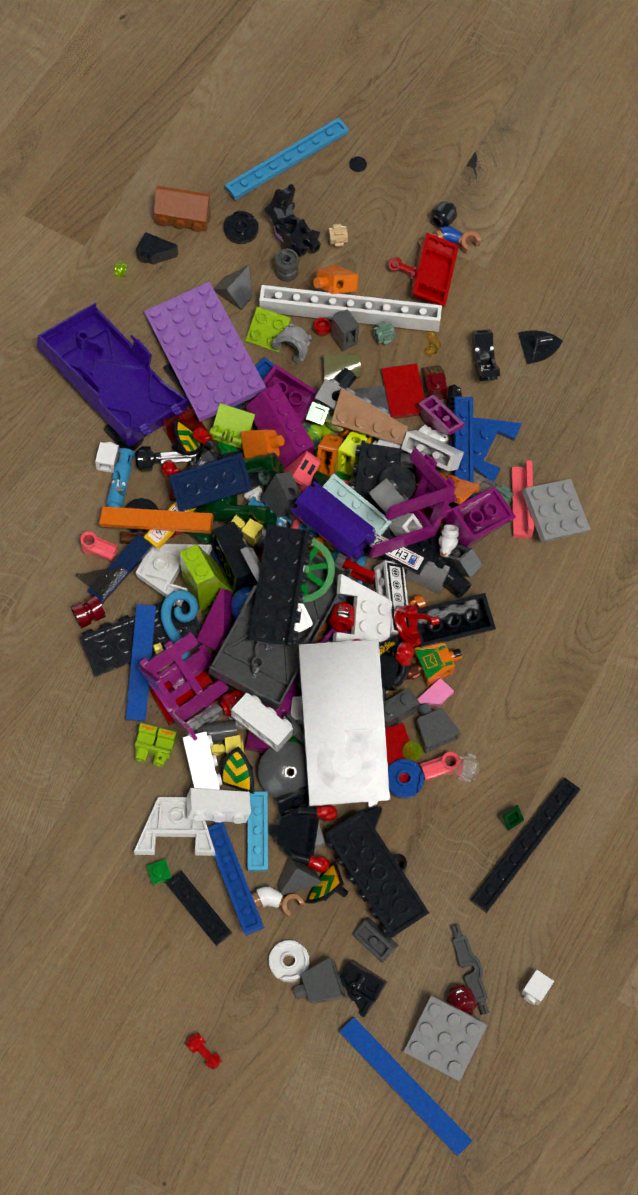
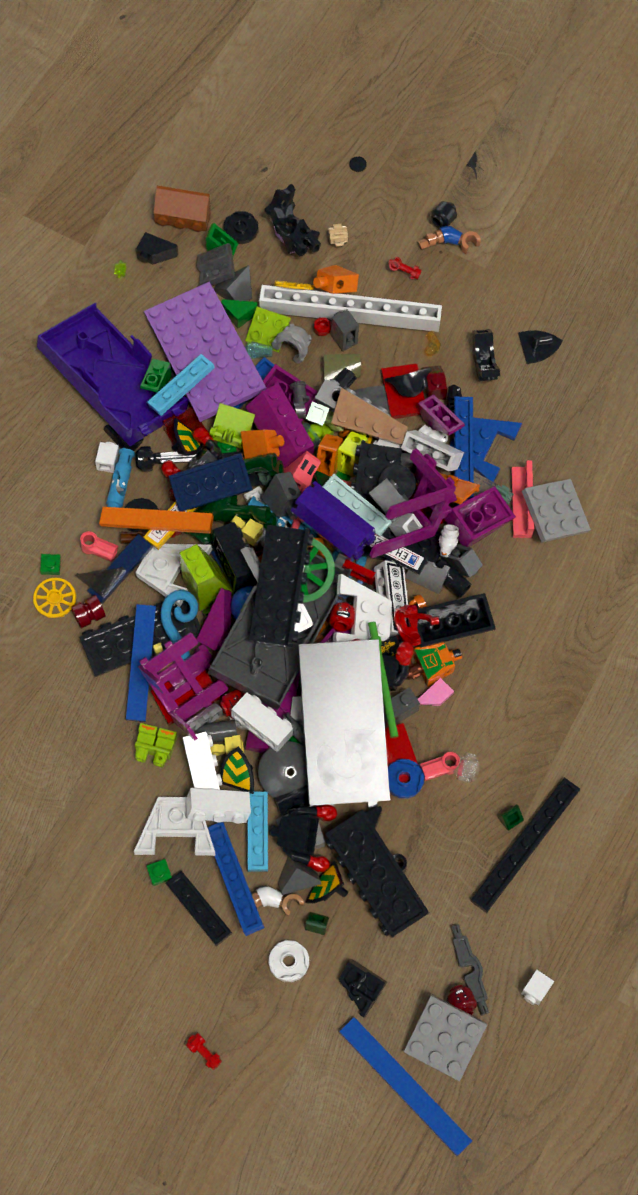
dark azure plate [225,117,349,201] -> none
dark grey wheel [275,249,299,282] -> none
dark grey torso [294,958,347,1004] -> none
dark grey slope [352,918,399,963] -> none
sand green gear [373,321,396,345] -> none
clear neon green plate [403,741,423,761] -> none
red slope [411,233,459,307] -> none
dark grey torso [416,703,460,754] -> none
none -> yellow wheel [33,578,76,618]
none -> green plate [40,554,61,575]
none -> green slope [140,359,171,392]
none -> medium azure plate [147,354,215,416]
none -> flat silver slope [197,243,234,286]
none -> green slope [206,223,238,256]
none -> green slope [221,299,258,328]
none -> clear light blue cone [246,341,273,359]
none -> yellow wheel [274,281,314,290]
none -> flat silver connector [290,381,309,419]
none -> dark green slope [305,912,329,935]
none -> bright green bar [368,622,398,738]
none -> black hat [384,367,432,397]

